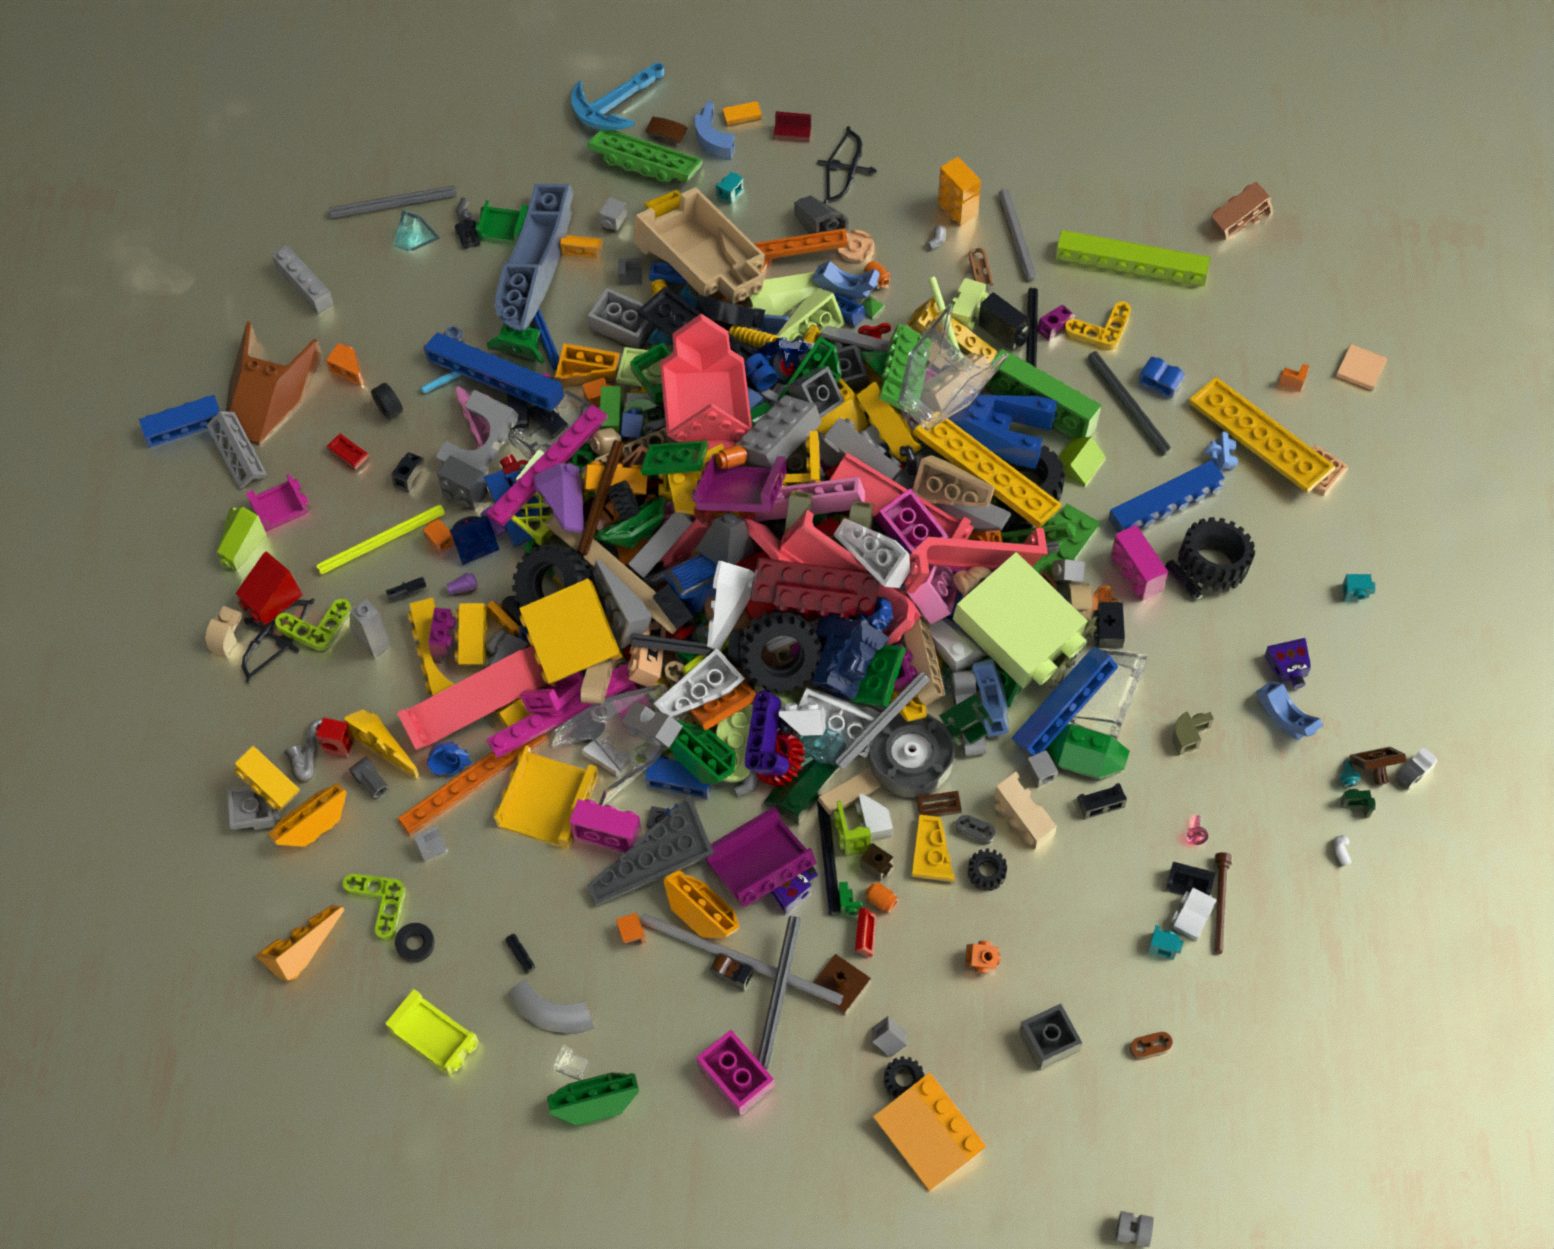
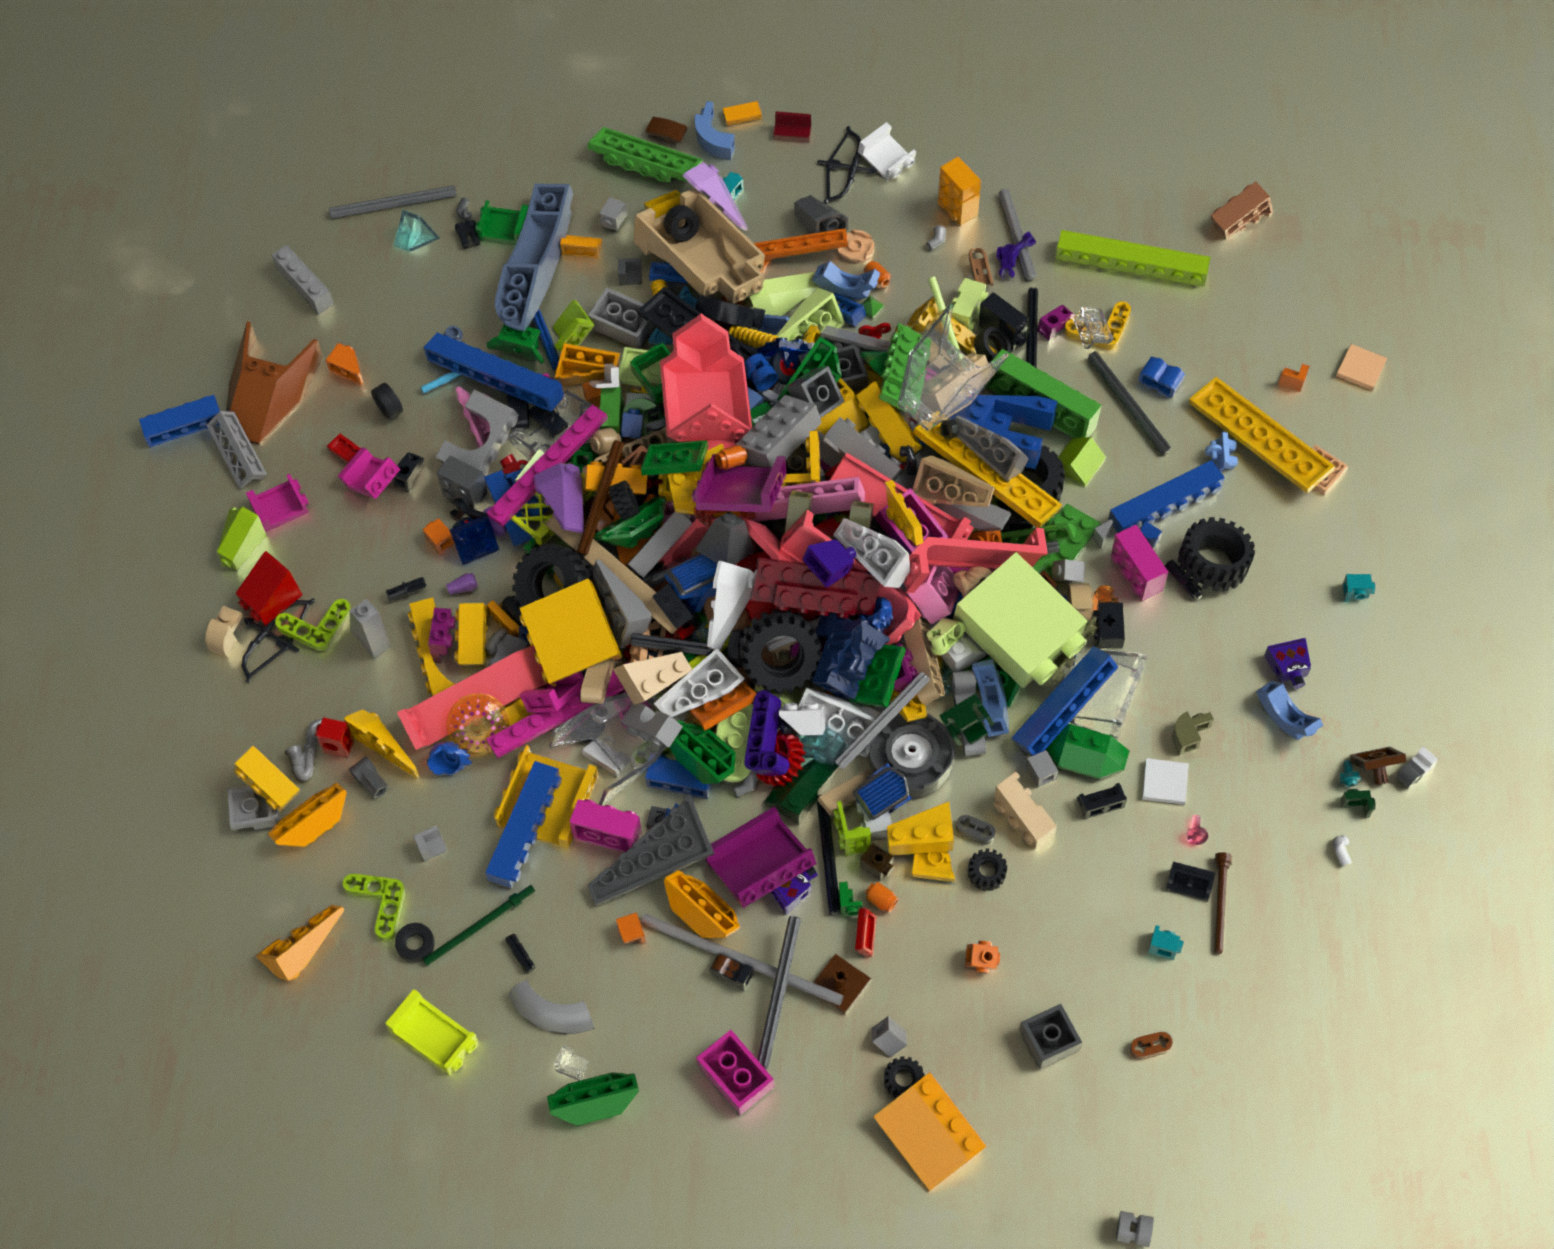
neon yellow axle [316,504,445,574] -> none
orange tile [397,733,547,836] -> none
dark azure piece [571,63,665,130] -> none
reddish brown tile [916,791,962,816] -> none
white brick [1171,888,1217,941] -> none
none -> dark pink panel [337,447,400,499]
none -> dark green bar [422,885,536,966]
none -> clear yellow dish [446,693,510,755]
none -> black piece [449,498,488,521]
none -> blue brick [485,761,562,889]
none -> lime bracket [553,300,595,351]
none -> white panel [589,364,619,388]
none -> tan wedge [613,652,692,705]
none -> black tyre [664,205,700,241]
none -> lavender wedge [683,162,748,231]
none -> dark purple torso [802,540,856,588]
none -> blue piece [853,763,912,820]
none -> white panel [858,122,916,181]
none -> yellow wing [885,480,923,546]
none -> yellow wedge [886,801,954,856]
none -> yellowish green piece [927,618,965,655]
none -> pearl dark grey tile [940,419,959,439]
none -> light grey wedge [954,415,1029,481]
none -> black tyre [974,326,1011,365]
none -> dark purple piece [996,232,1036,279]
none -> clear bracket [1073,307,1114,349]
none -> light grey slope [1093,520,1113,548]
none -> blue brick [1141,521,1162,548]
none -> white tile [1142,758,1189,805]

